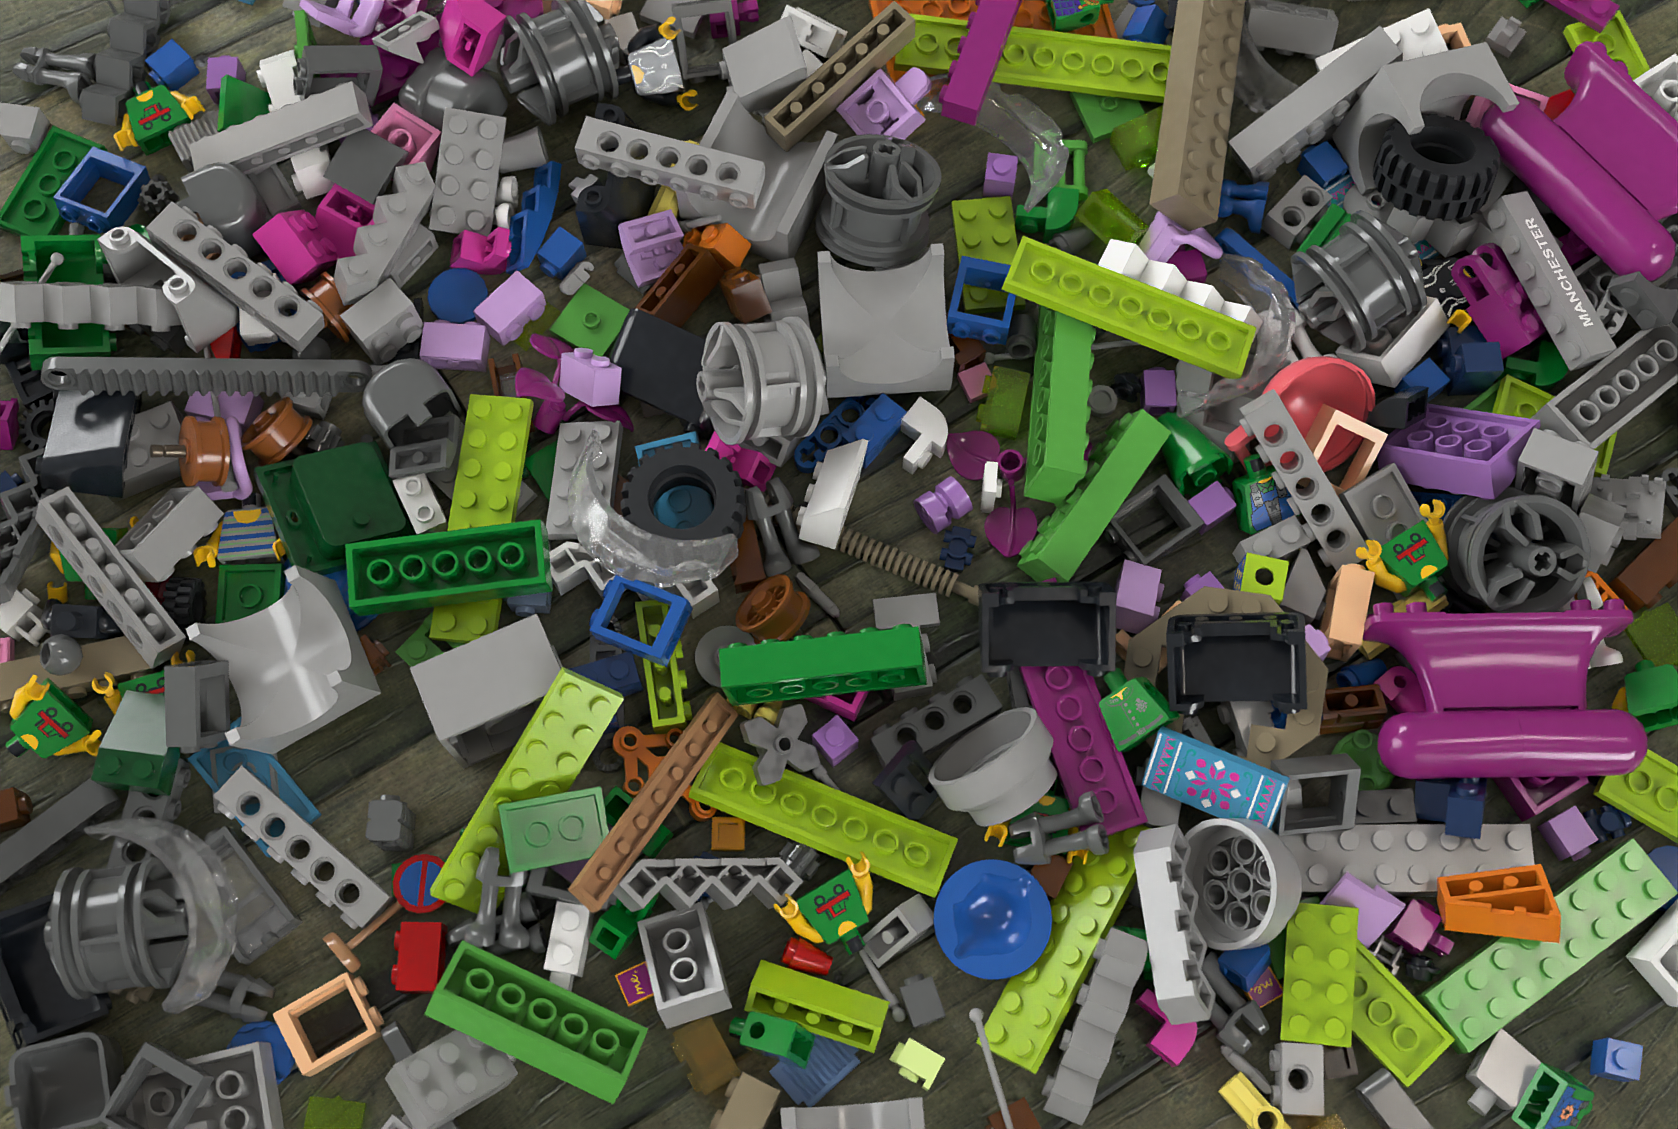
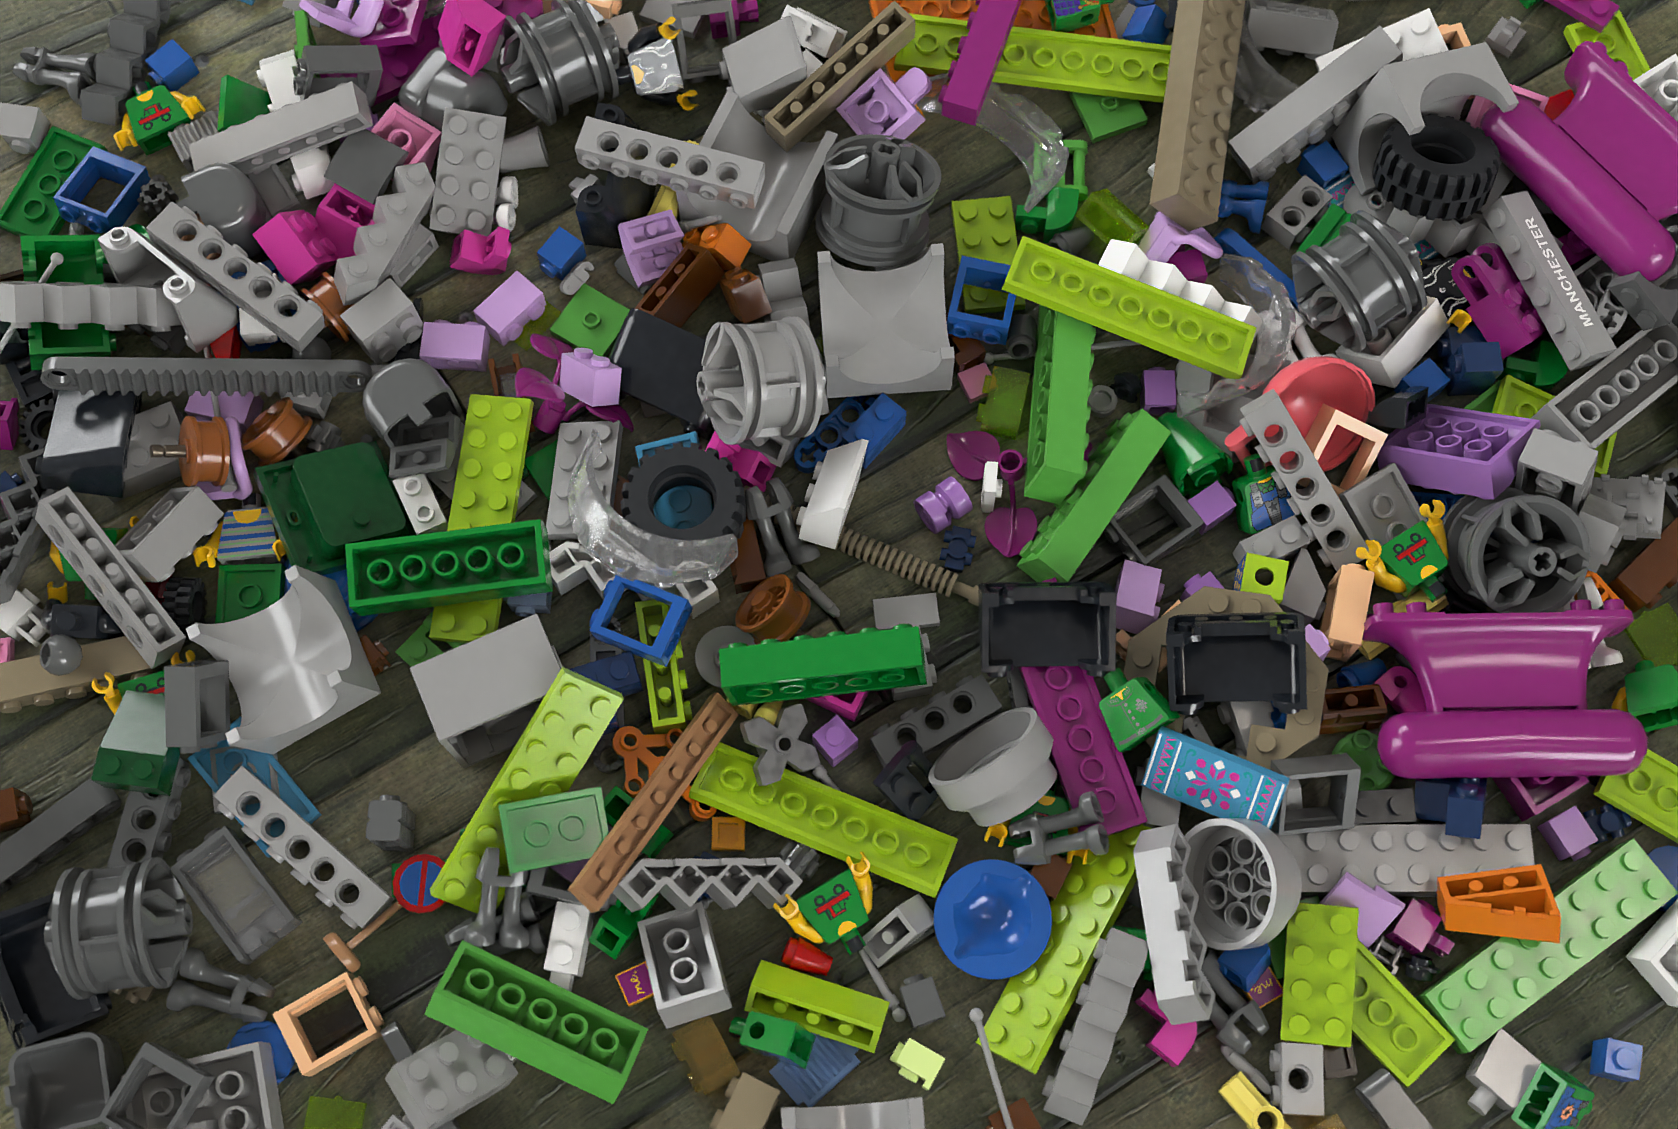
torso [6,674,102,758] -> none
clear windscreen [84,817,239,1014] -> none
medium lavender brick [206,55,246,104] -> none
light grey slope [372,11,440,64] -> none
red brick [391,922,448,994] -> none
blue tile [427,268,489,324] -> none
blue slope [506,161,562,275] -> none
white brick [901,397,948,475] -> none
medium lavender brick [982,153,1018,200] -> none
clear neon green brick [1109,106,1163,171] -> none

